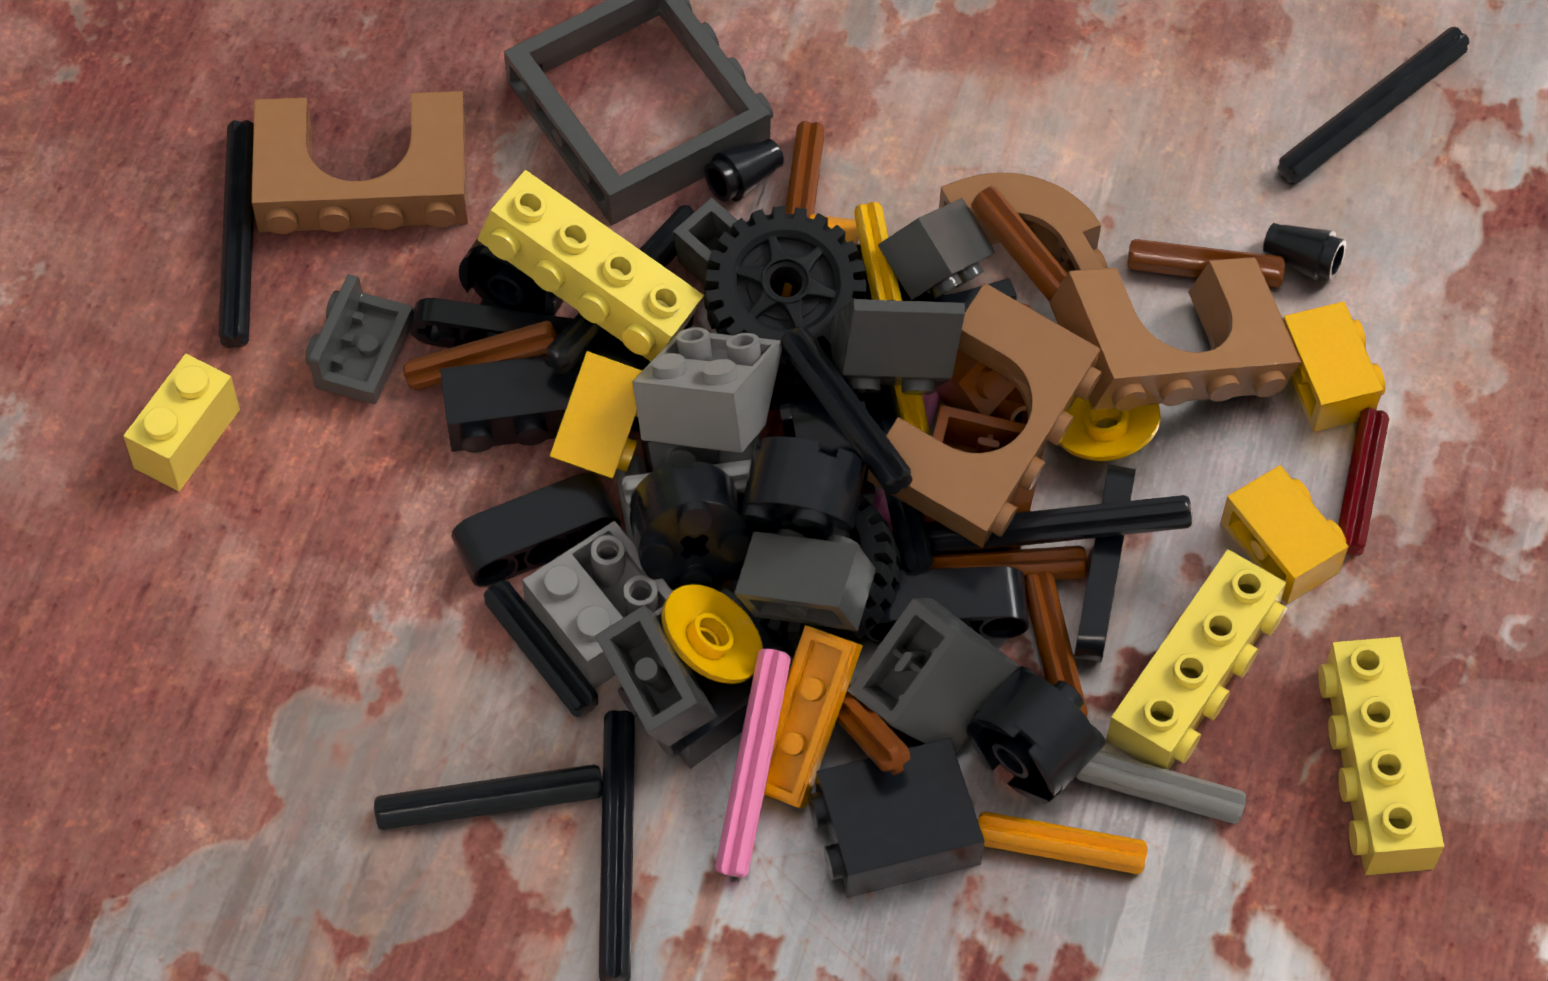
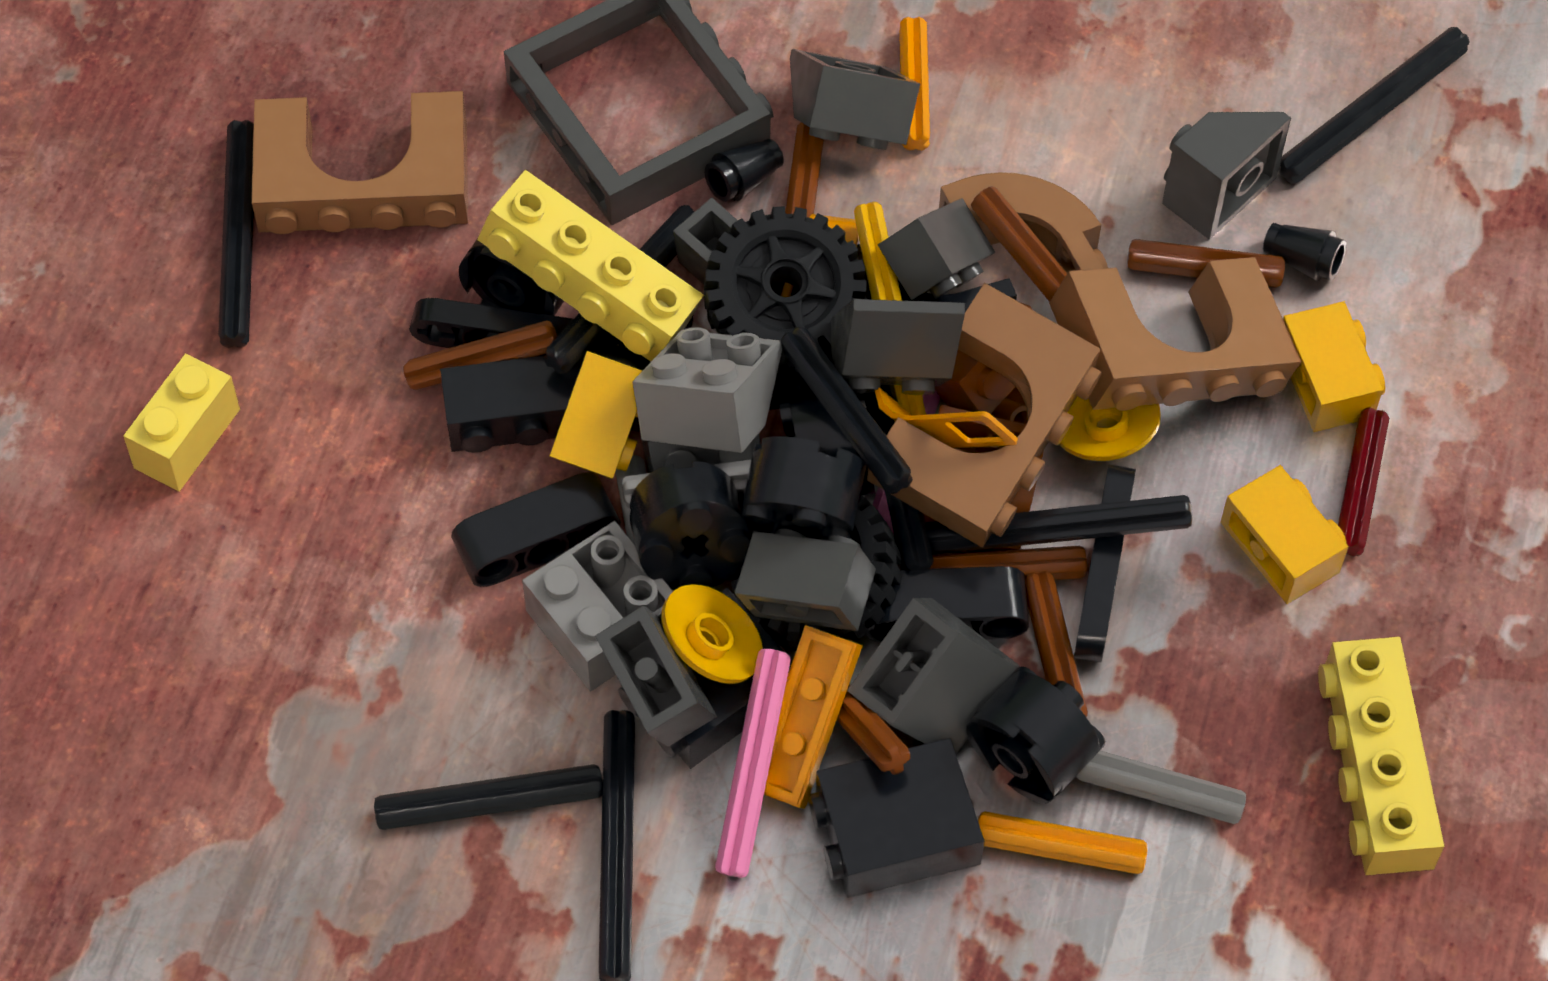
dark grey bracket [305,274,414,405] -> none
black axle [484,580,599,718] -> none
light yellow brick [1106,549,1287,770] -> none
none -> dark grey slope [790,49,920,150]
none -> light orange piece [875,387,1018,448]
none -> light orange axle [899,17,930,151]
none -> dark grey slope [1162,112,1291,240]

